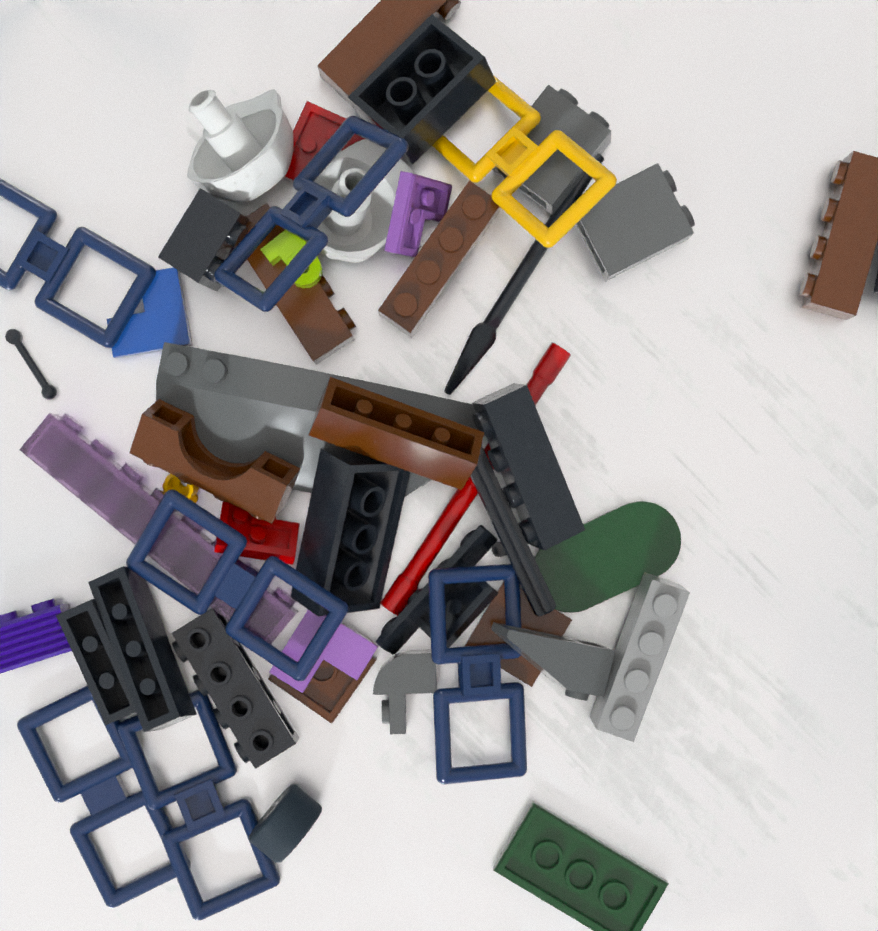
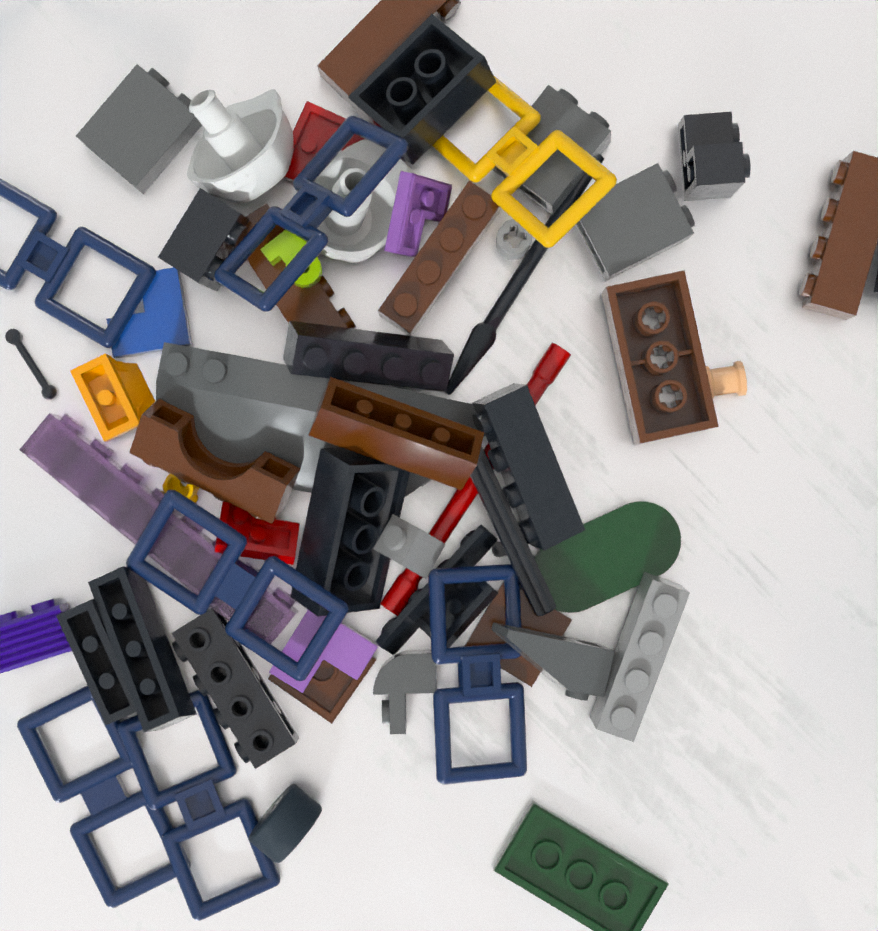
none -> light orange slope [70,353,155,442]
none -> dark grey brick [76,64,202,194]
none -> black brick [283,321,454,392]
none -> light grey brick [374,514,446,579]
none -> light grey bush [496,219,532,260]
none -> reddish brown brick [601,270,719,445]
none -> black brick [678,111,751,201]
none -> light nougat bush [706,361,747,398]

